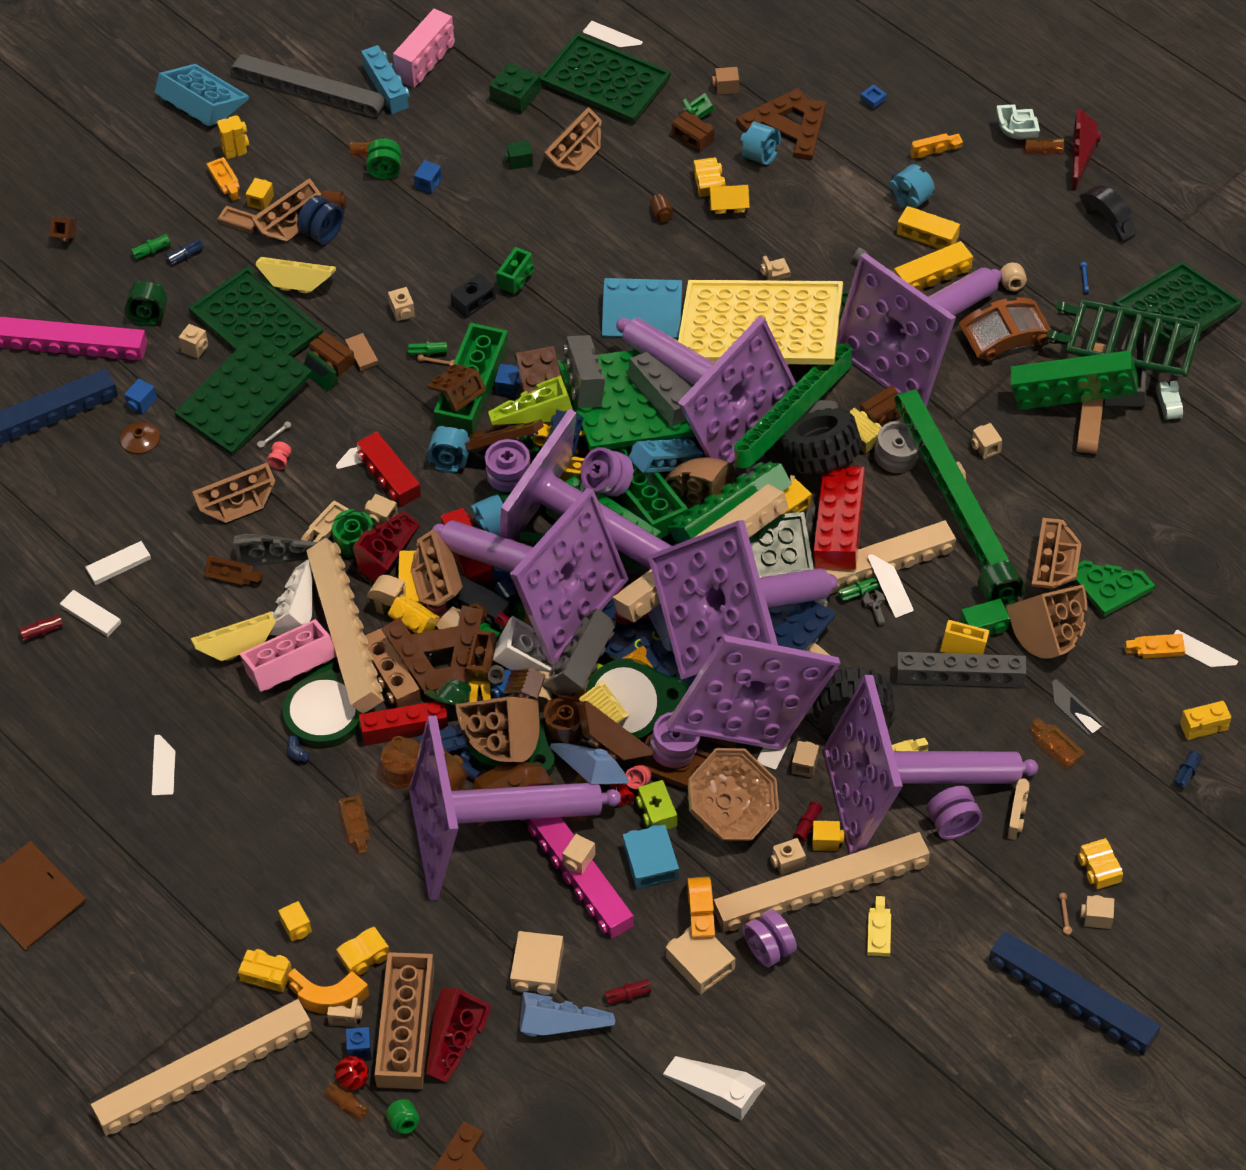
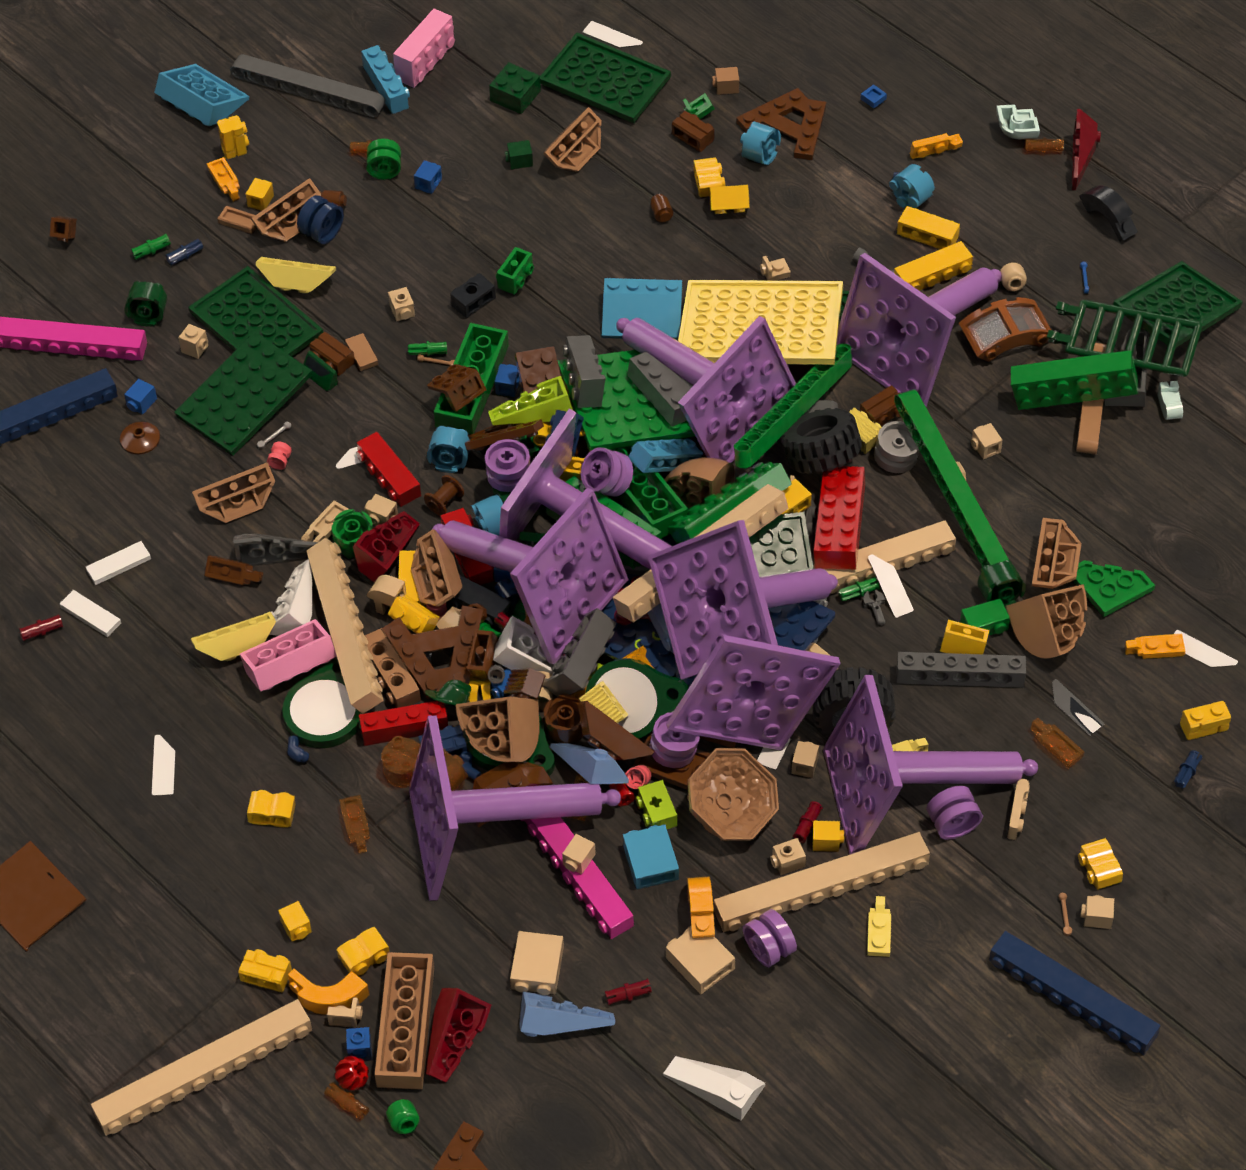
none -> yellow brick [247,790,296,827]
none -> reddish brown hose [424,475,464,516]

